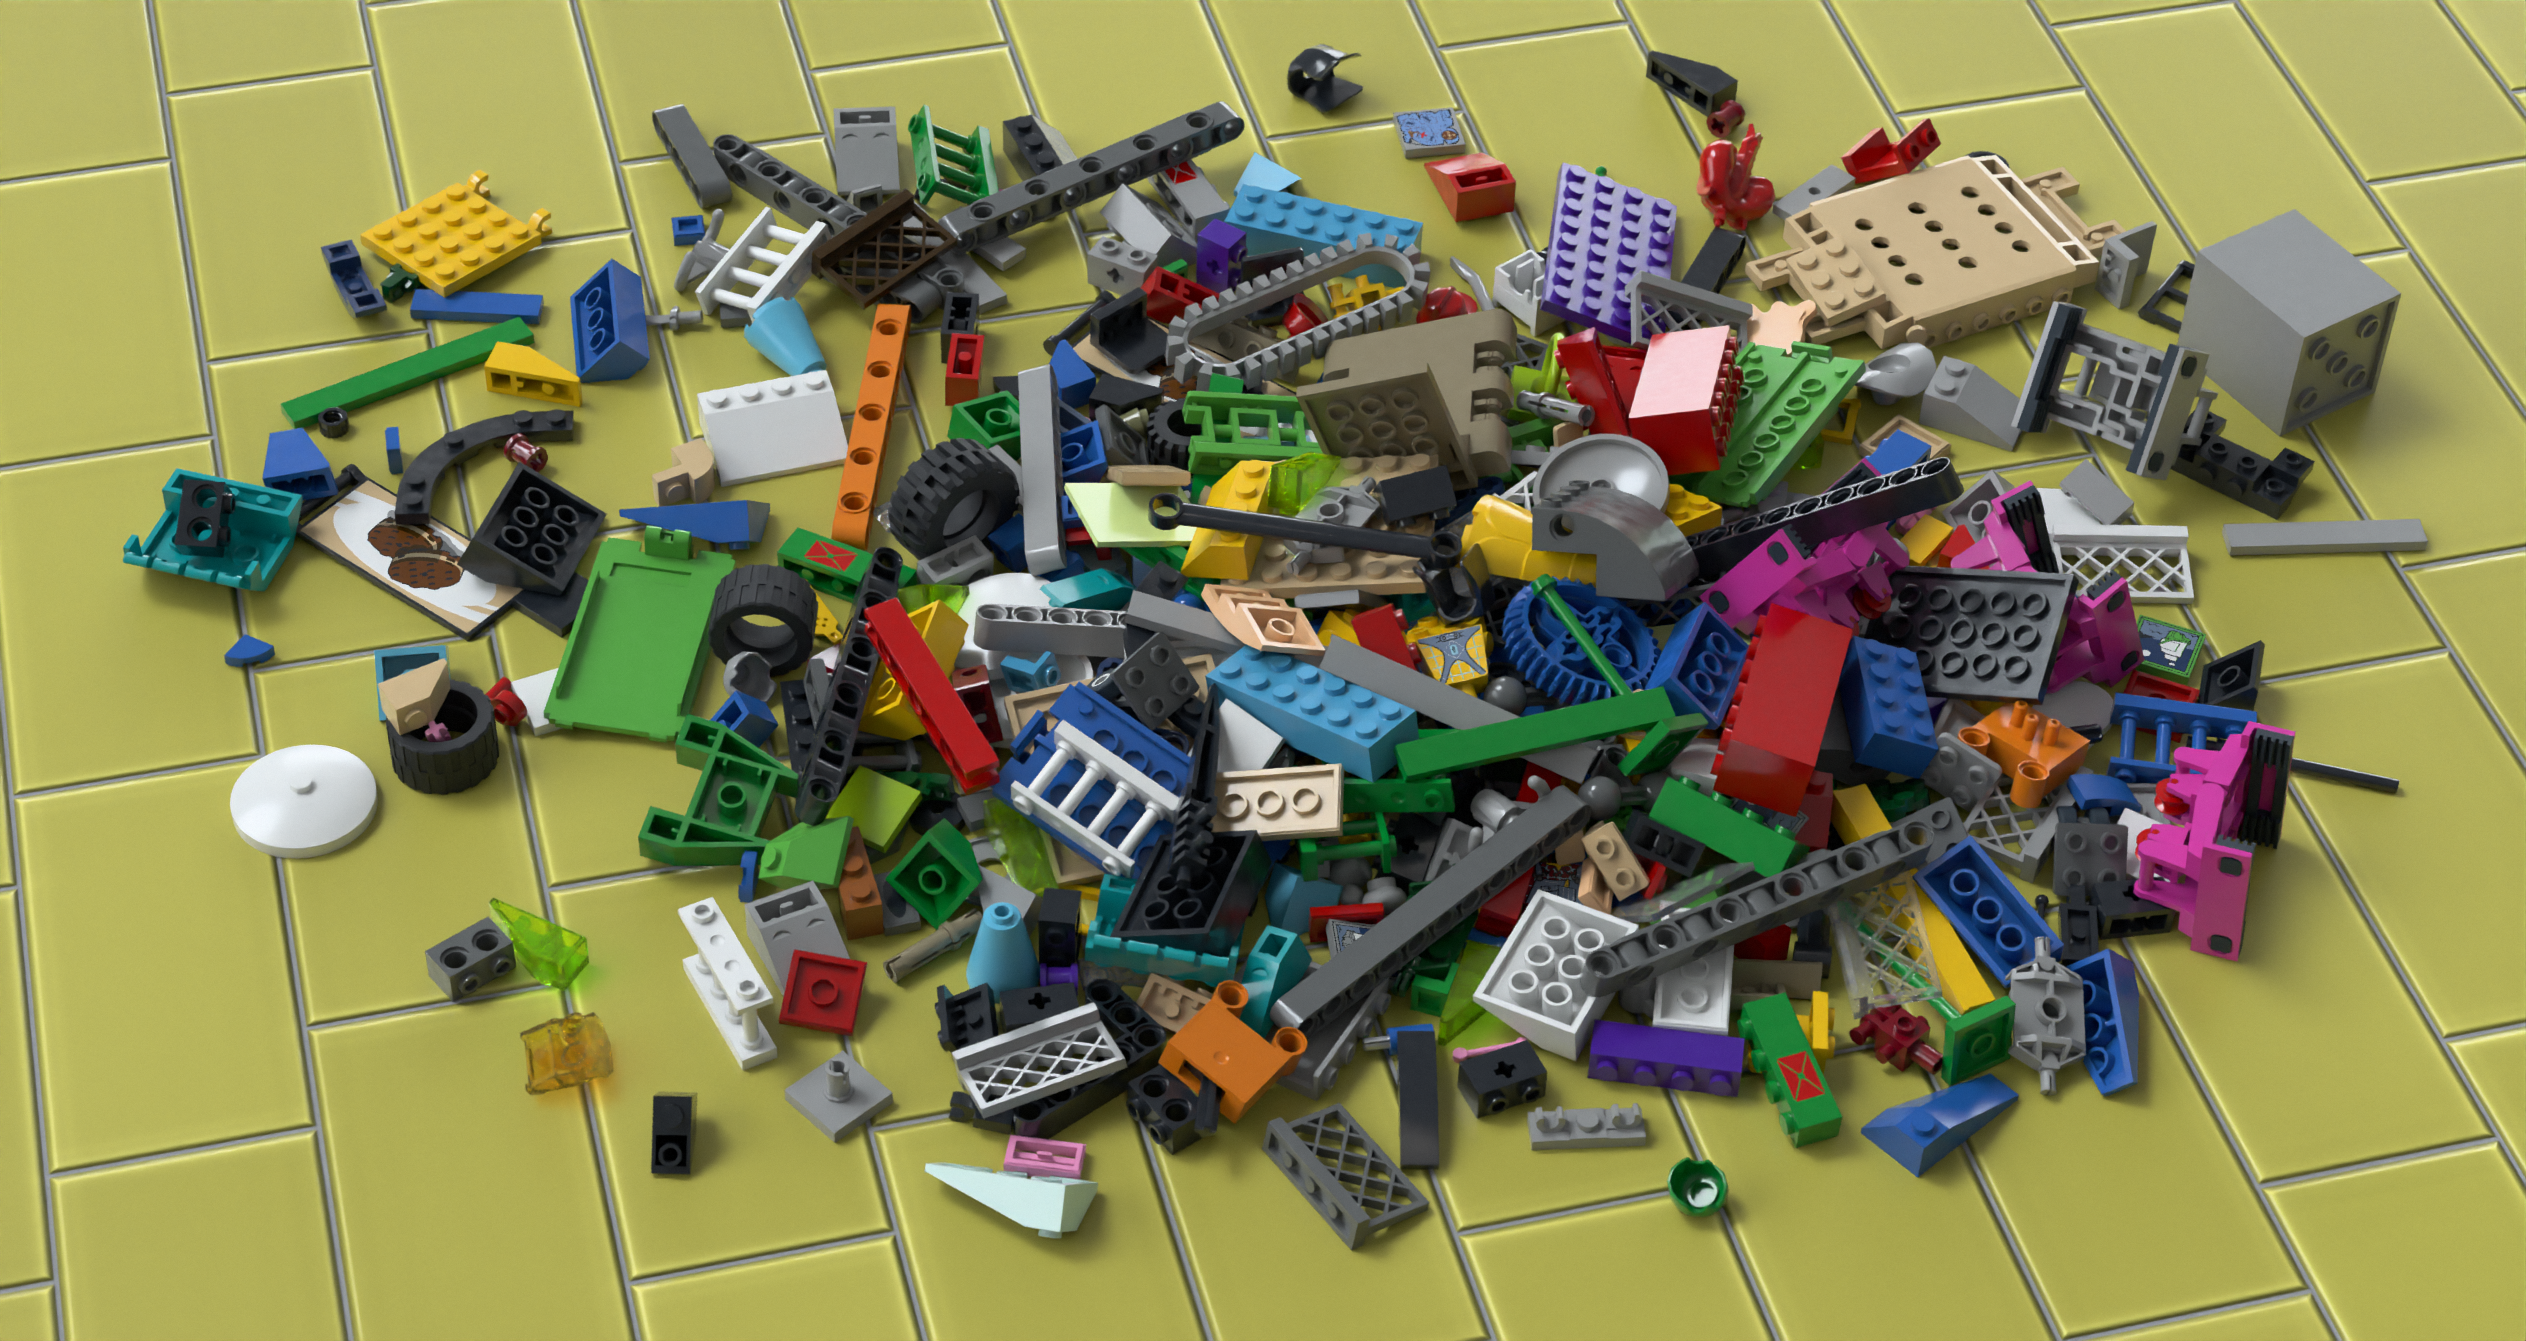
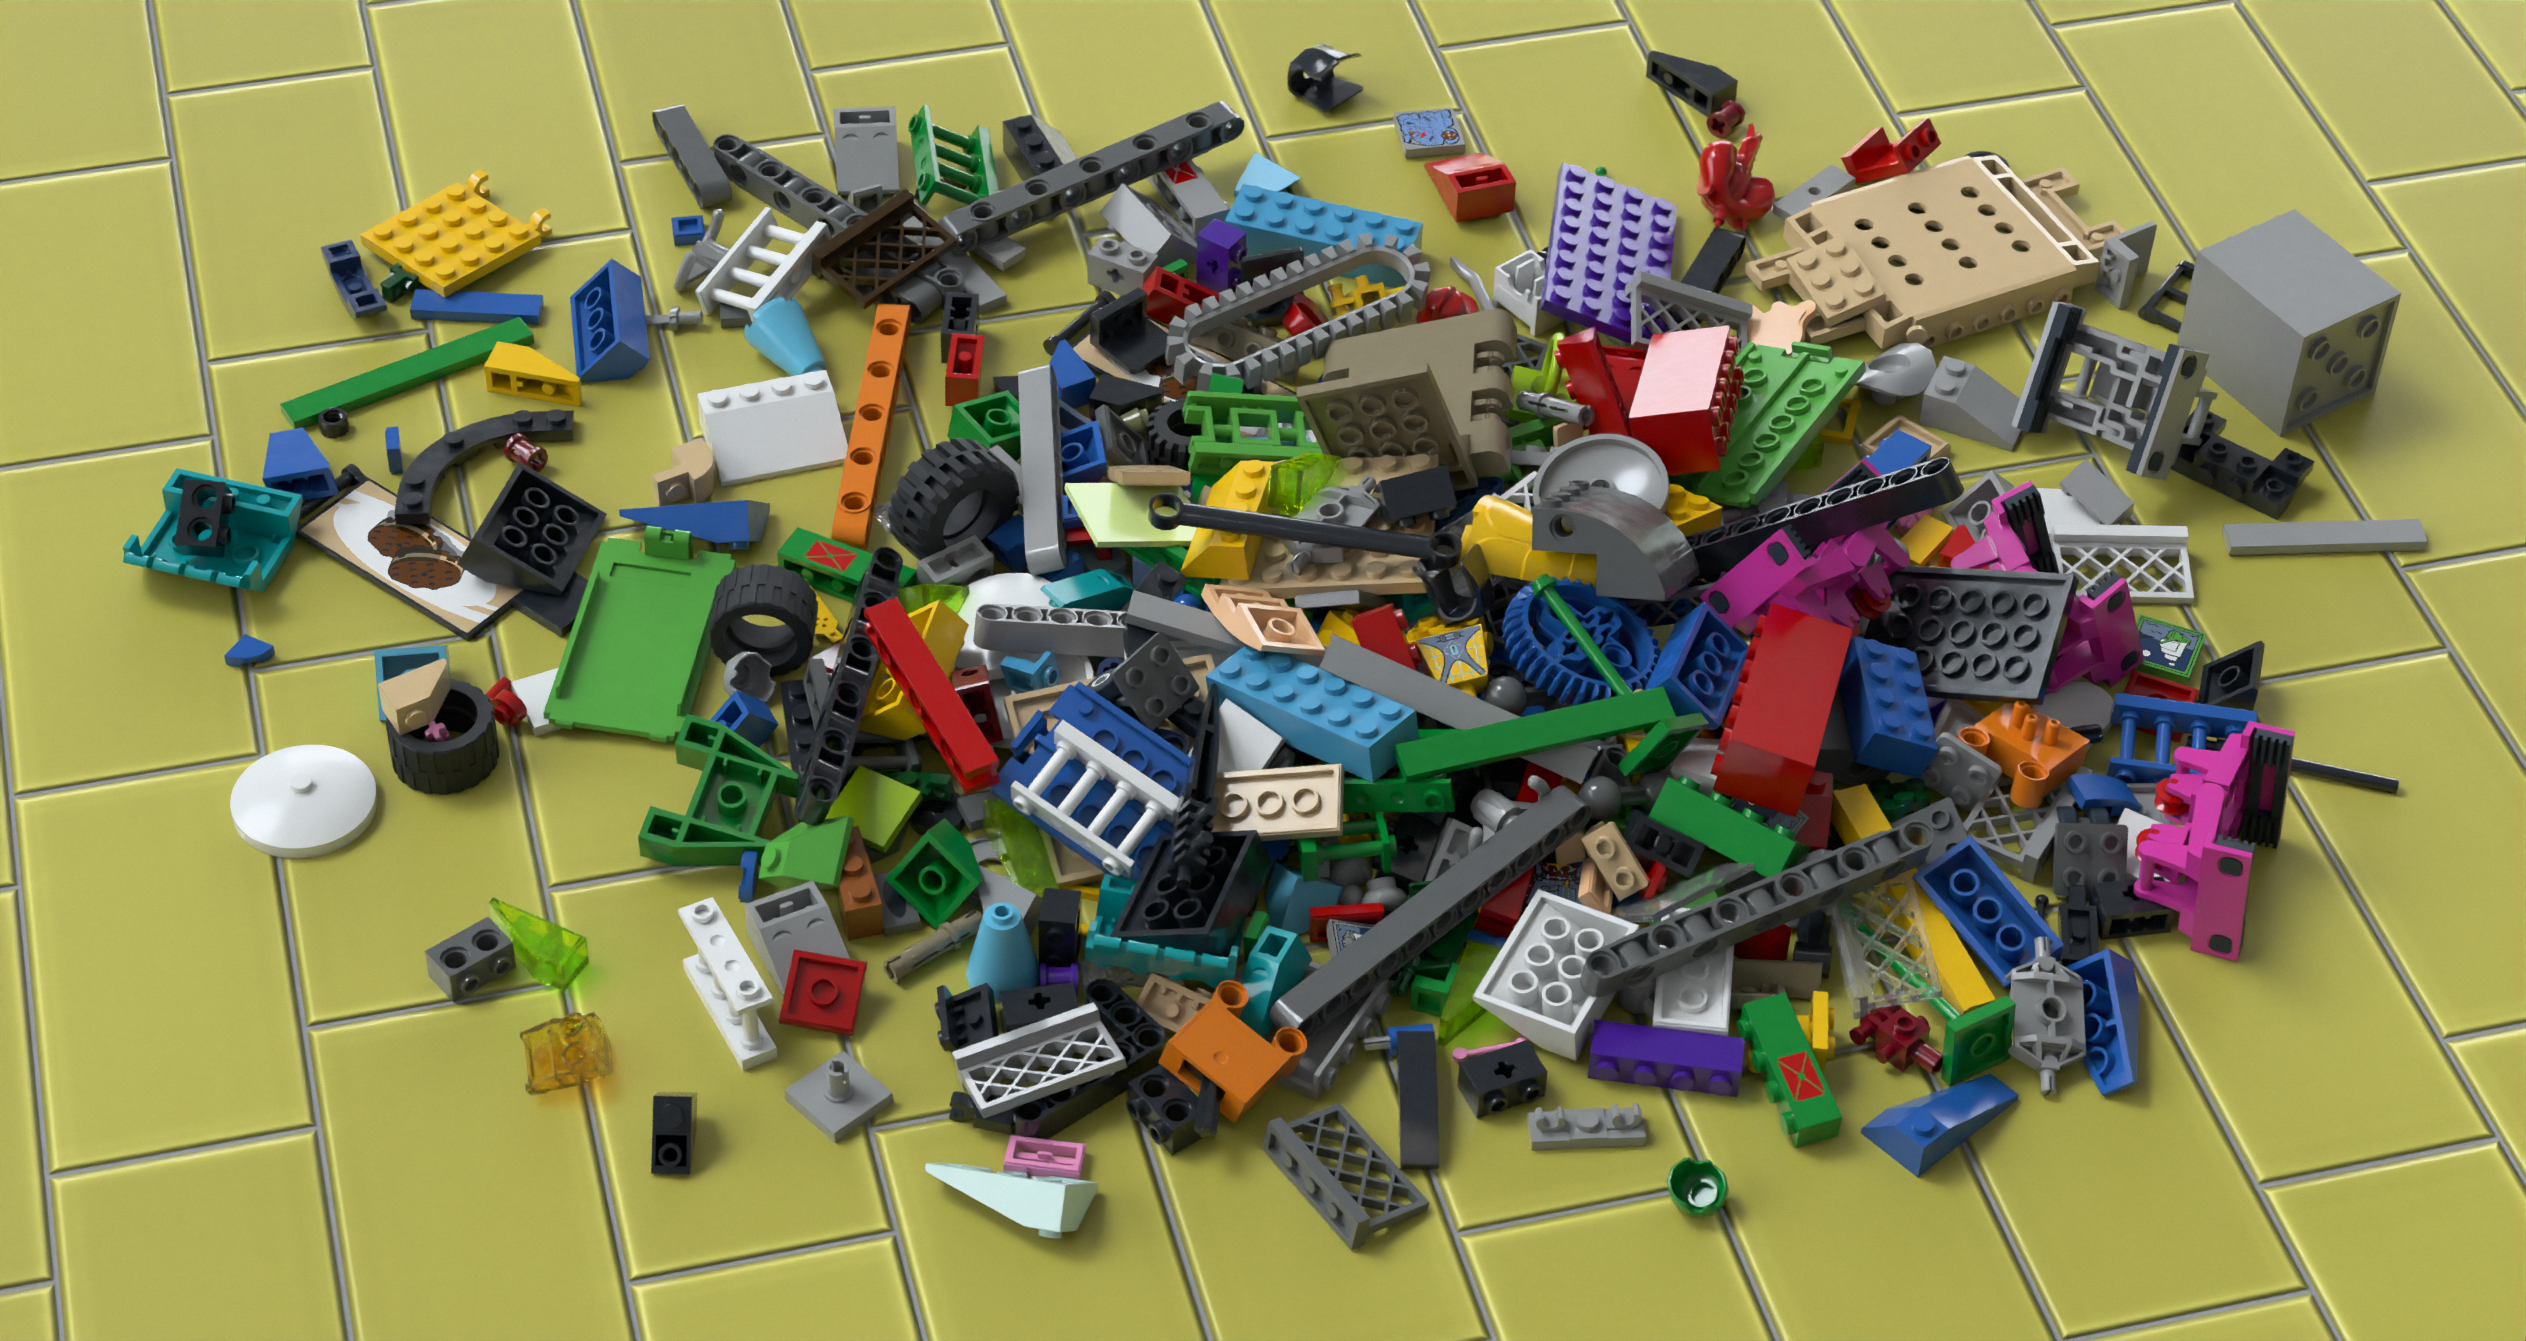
none -> green tile [1243,911,1270,962]

